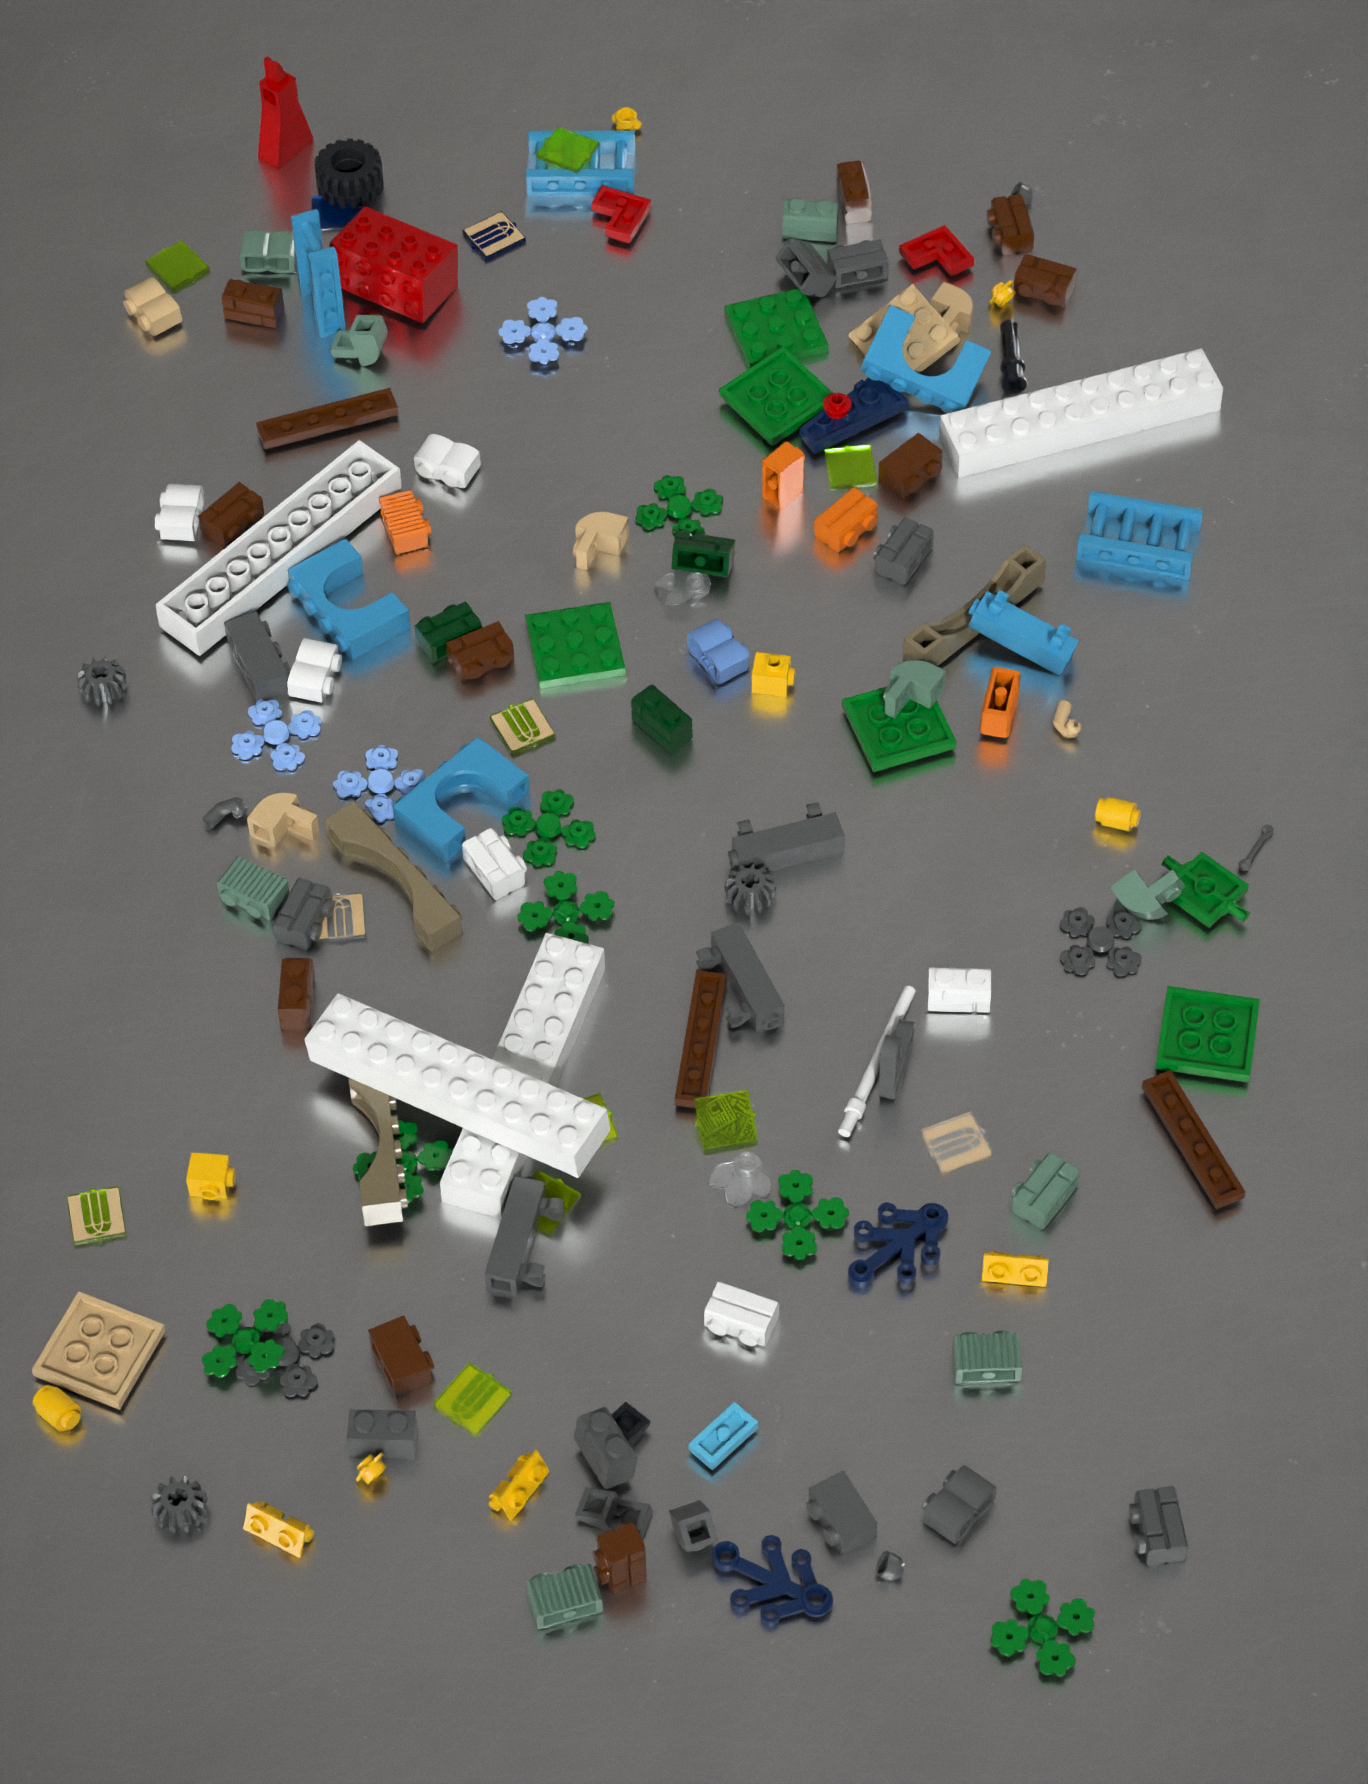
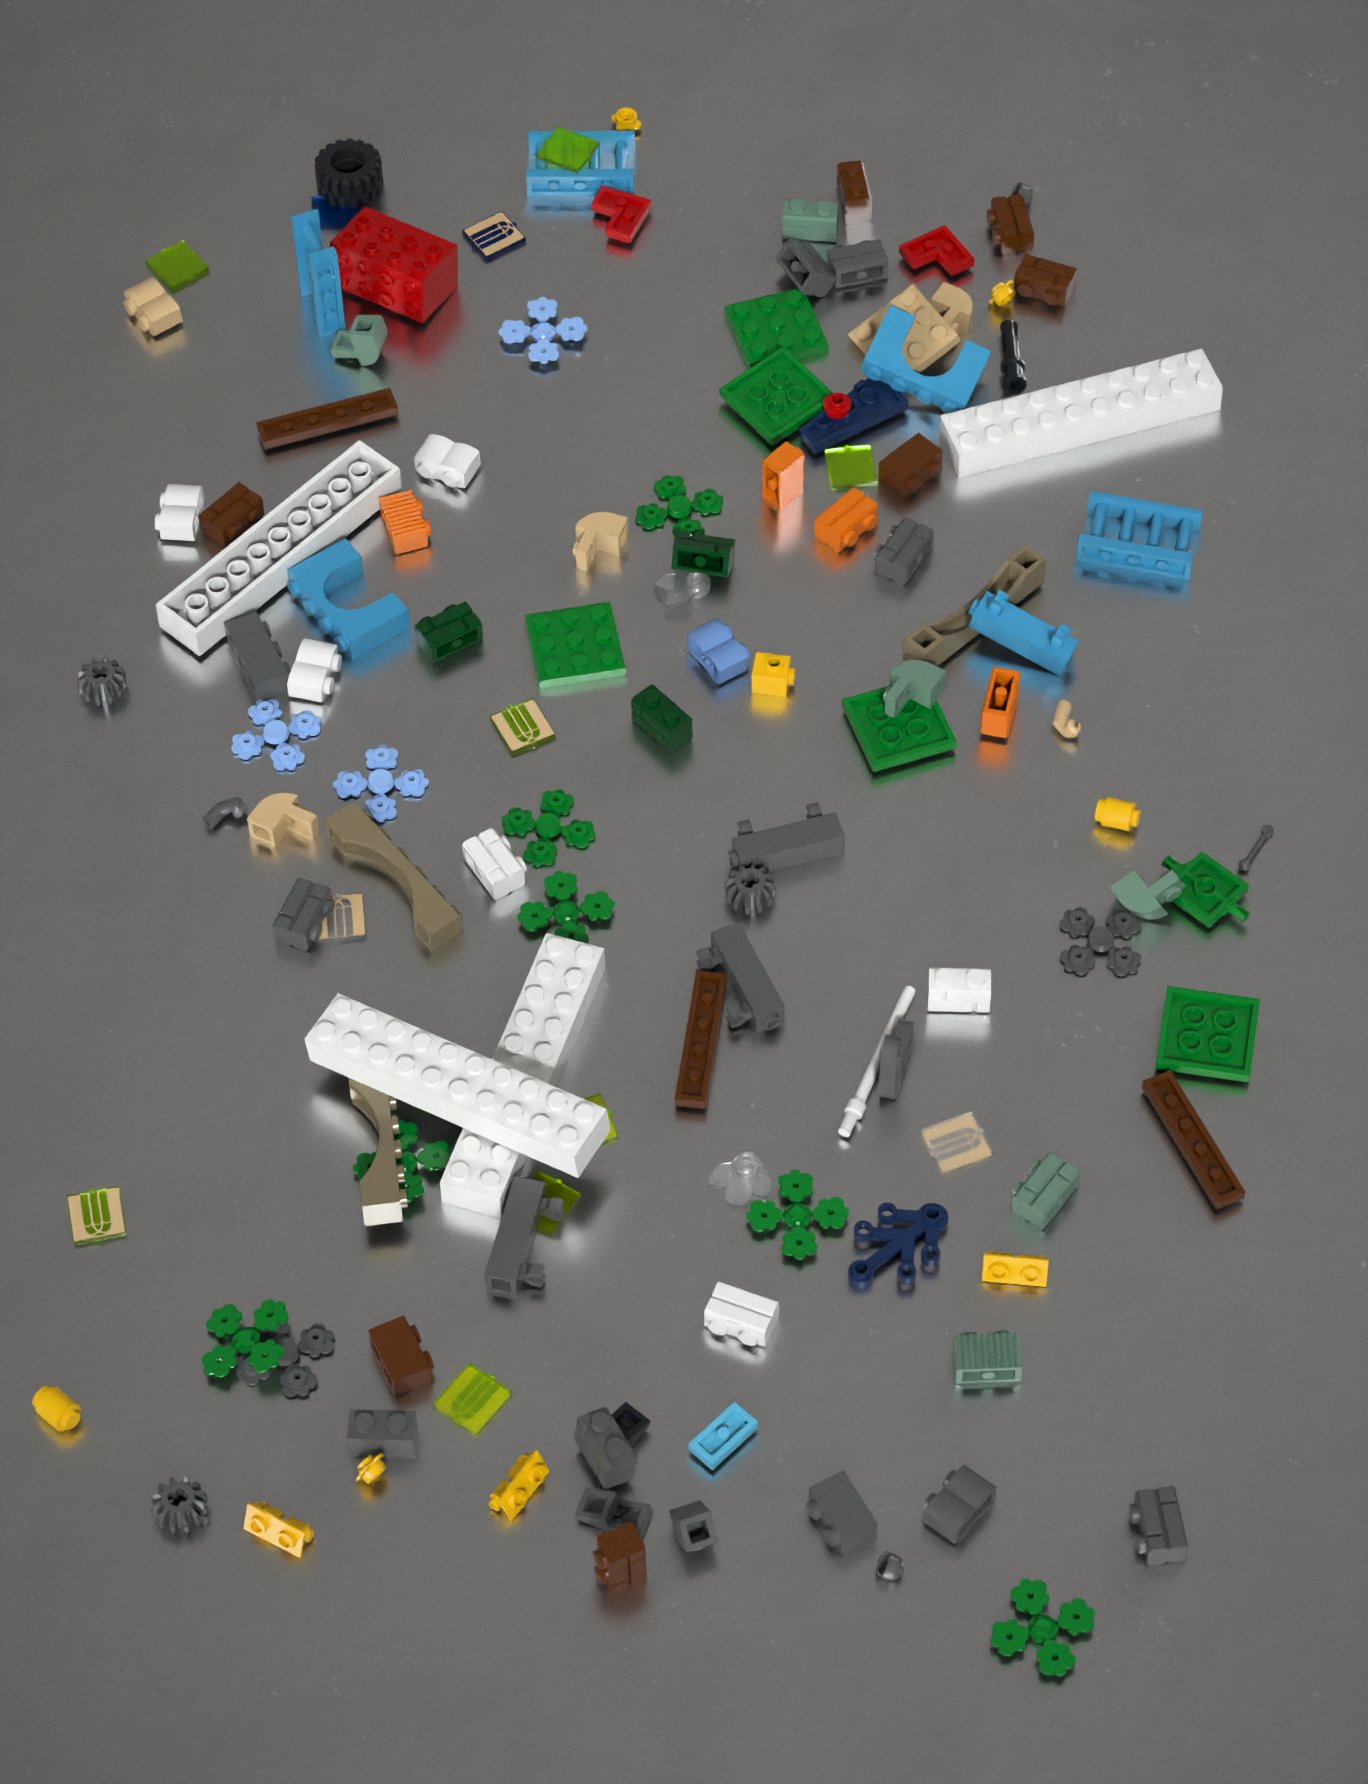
tan plate [32,1291,166,1410] -> none
yellow brick [186,1152,236,1200] -> none
sand green brick [217,856,290,920] -> none
reddish brown brick [221,279,285,328] -> none
sand green brick [239,230,296,273] -> none
red piece [258,56,314,170] -> none
reddish brown brick [278,958,315,1030] -> none
dark azure arch [393,737,530,863] -> none
reddish brown brick [446,621,514,682] -> none
sand green brick [526,1564,603,1629] -> none
clear neon green piece [694,1089,758,1150] -> none
dark blue plant [712,1535,833,1627] -> none

